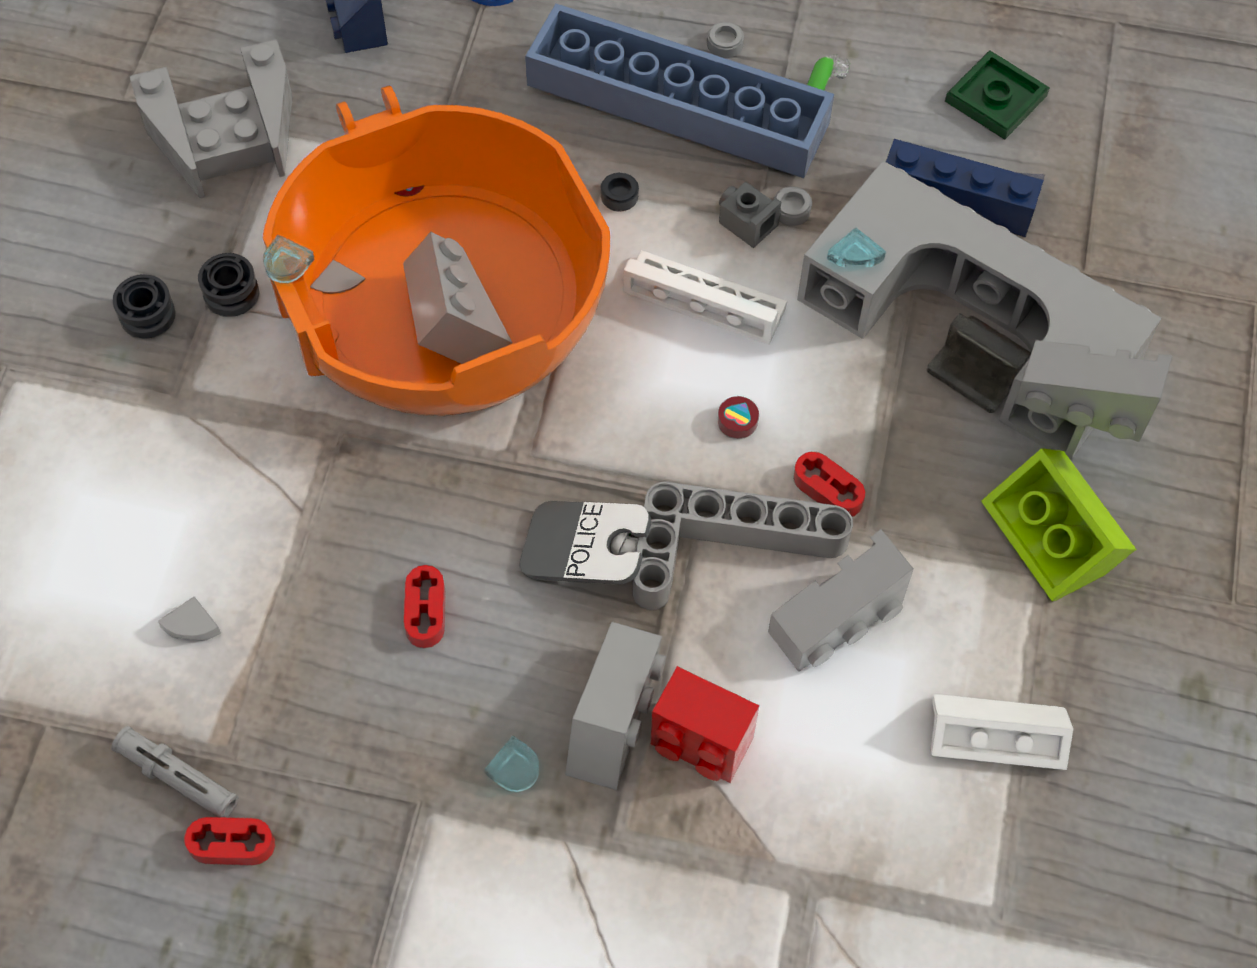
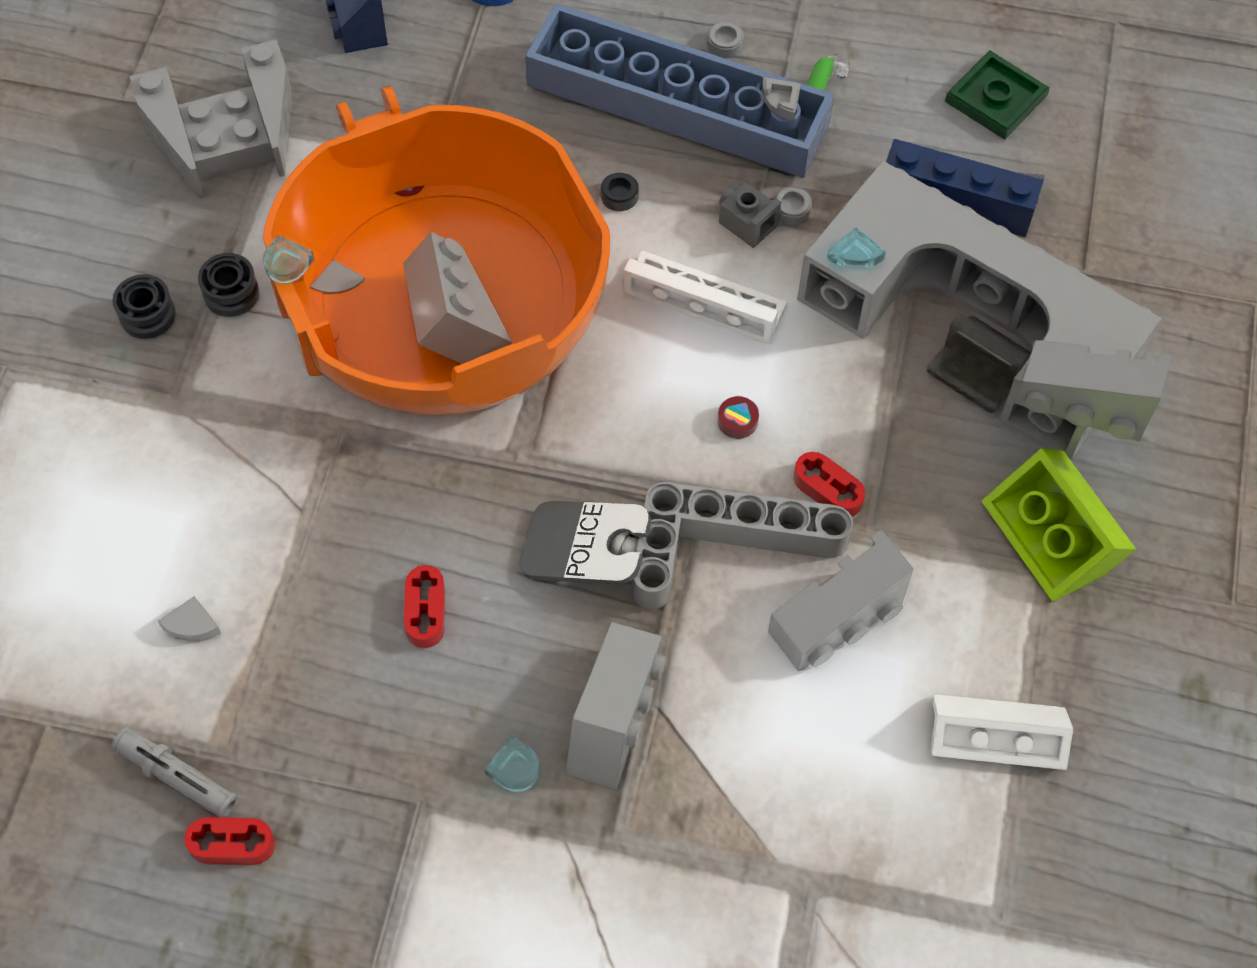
red brick [650,666,760,783] -> none
none -> light grey tile [762,77,801,121]

